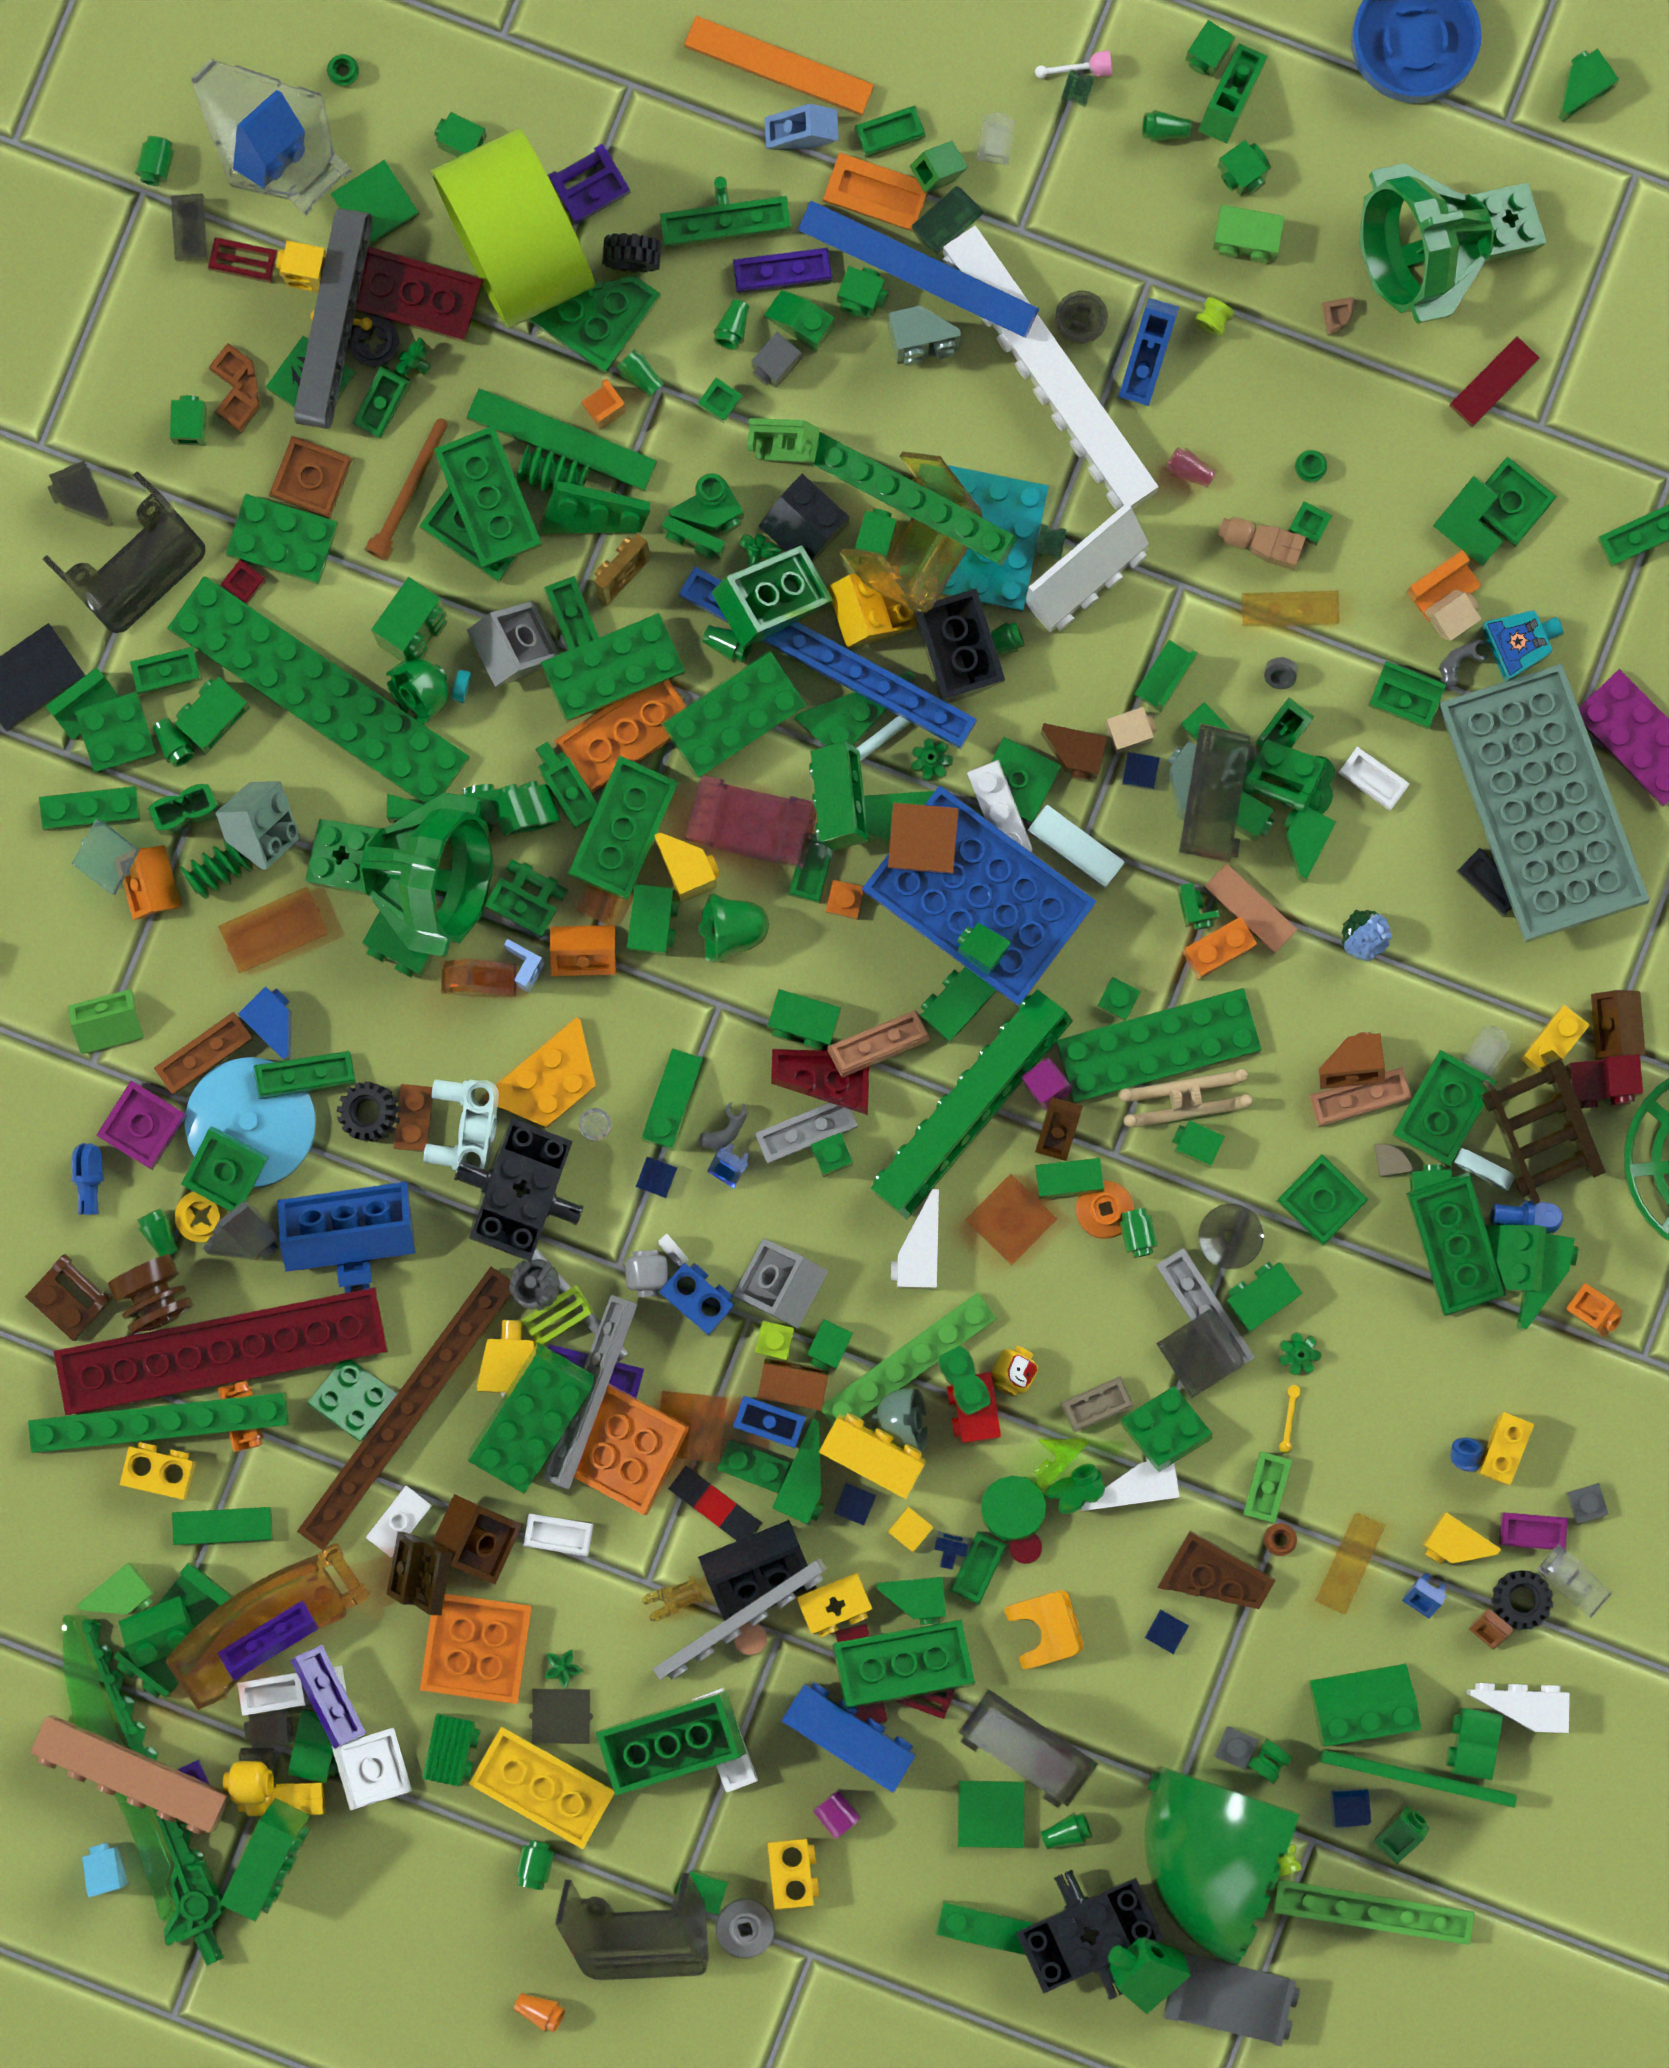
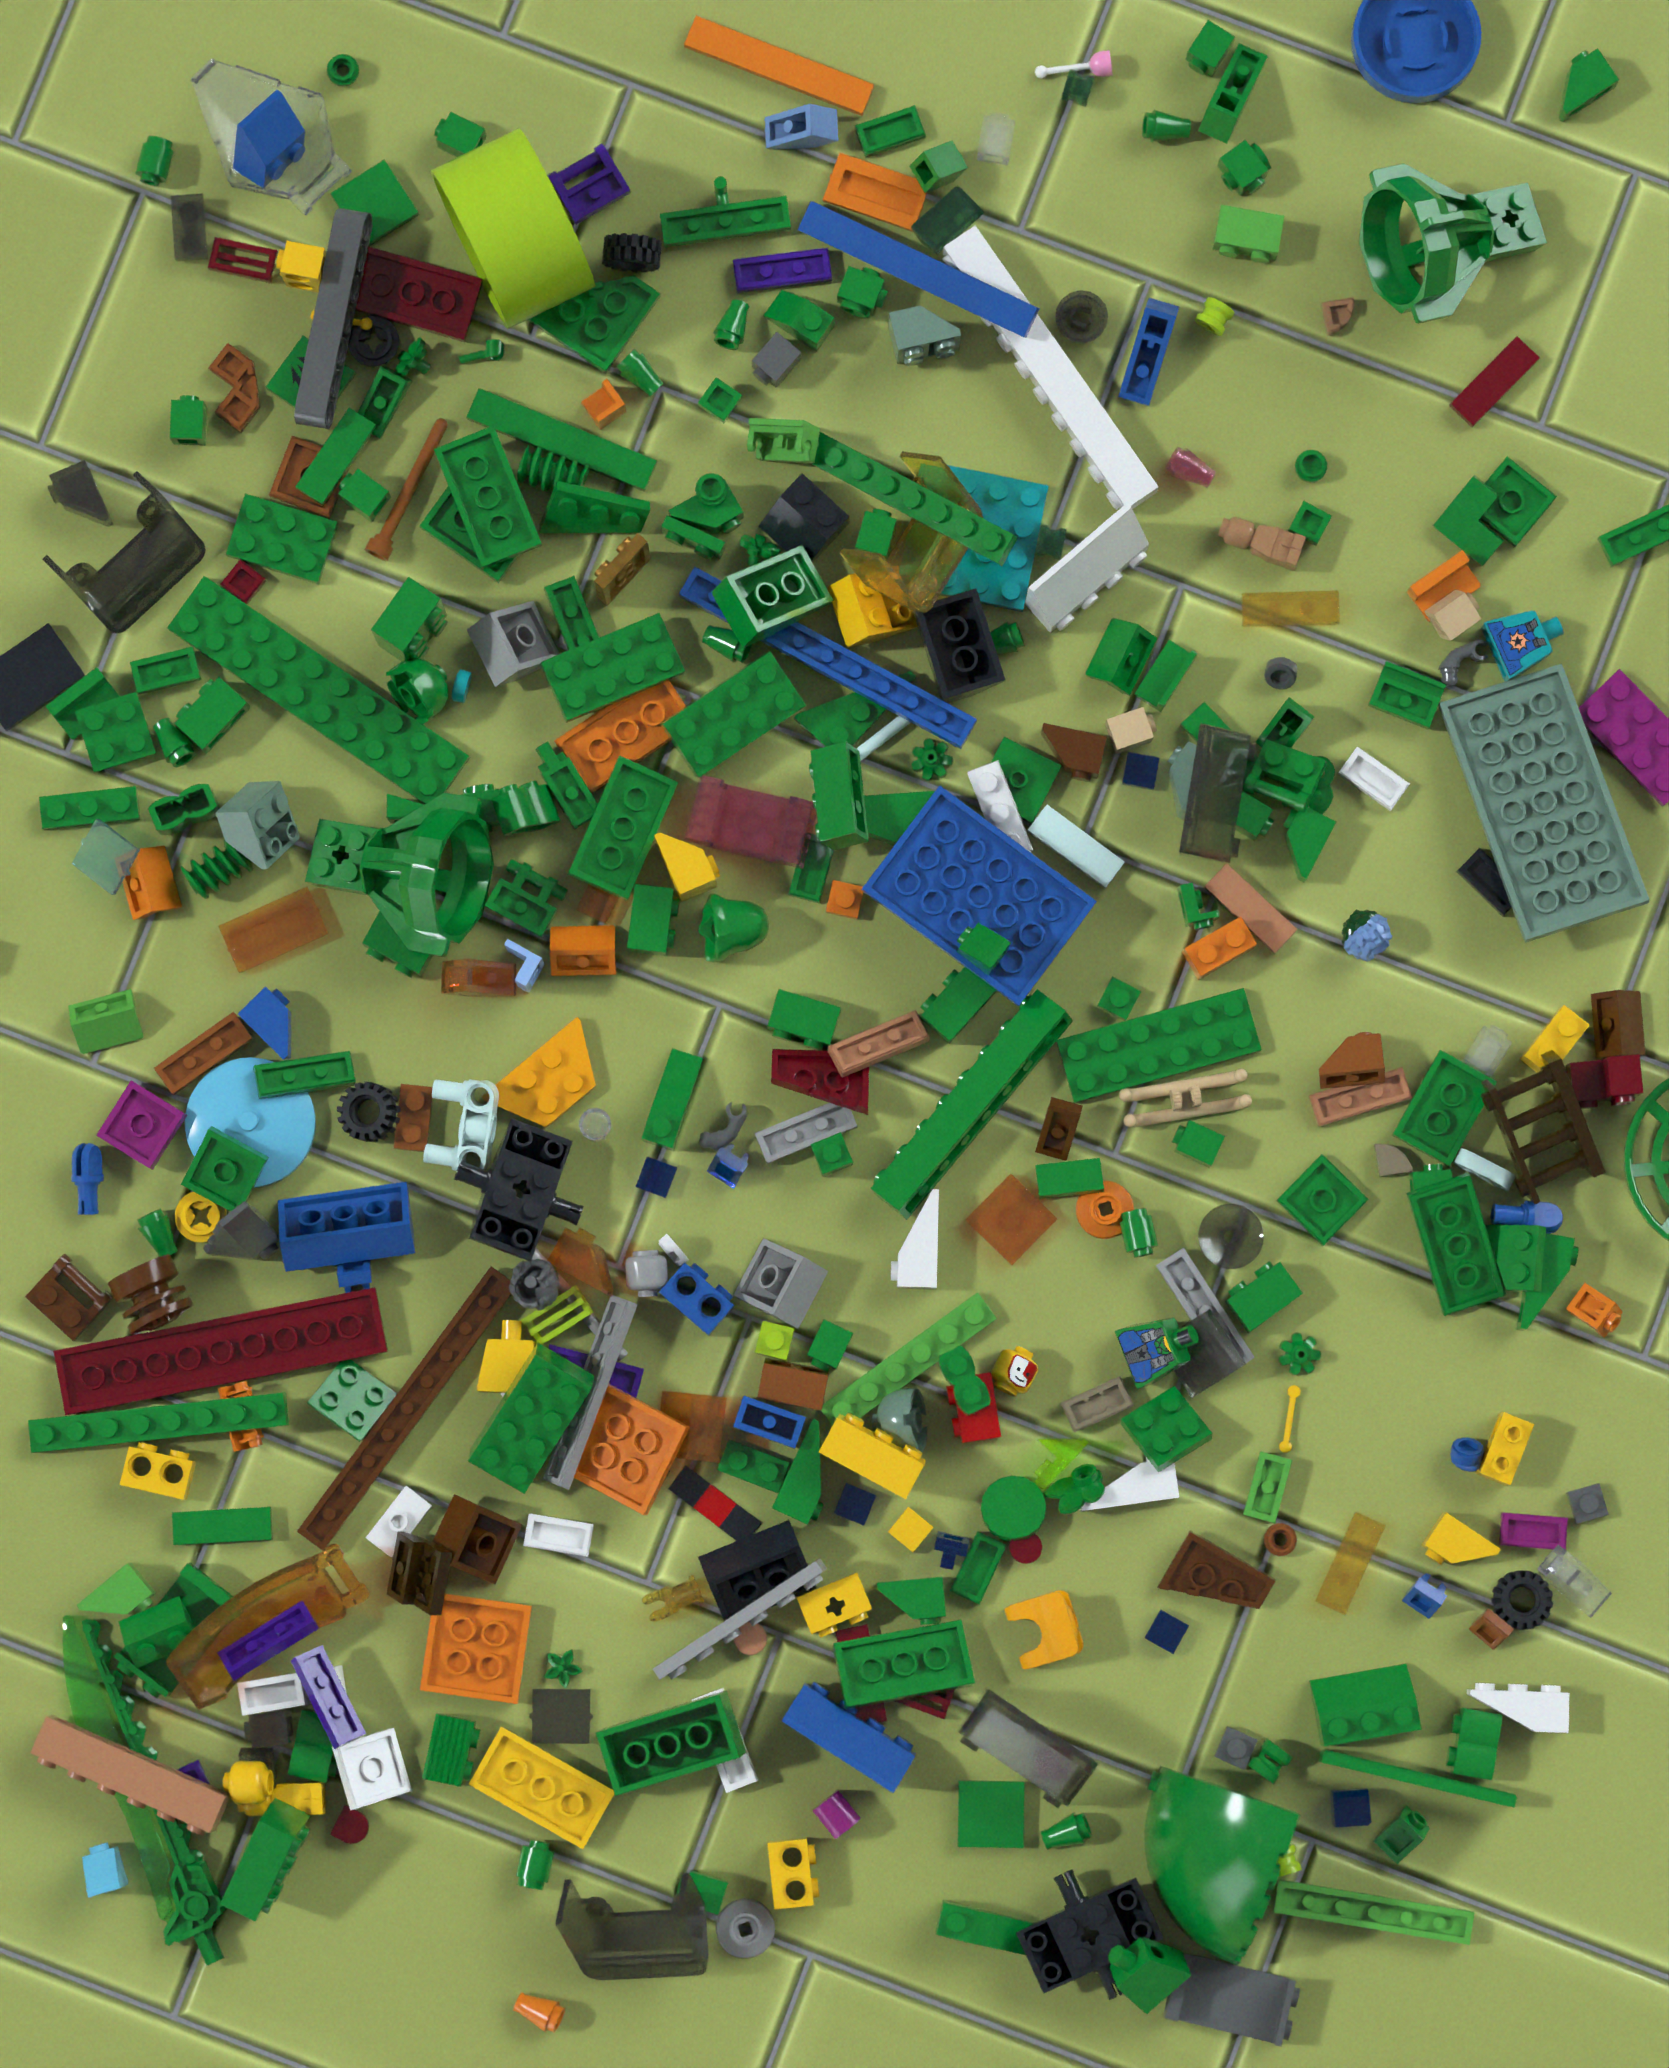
dark orange tile [888,803,958,874] -> none
magenta piece [1021,1059,1073,1110] -> none
none -> green tile [295,407,377,506]
none -> dark red tile [330,1804,369,1844]
none -> green brick [338,469,391,523]
none -> green hand [459,339,504,364]
none -> clear orange slope [547,1228,614,1297]
none -> green panel [1085,618,1158,695]
none -> torso [1115,1317,1199,1389]

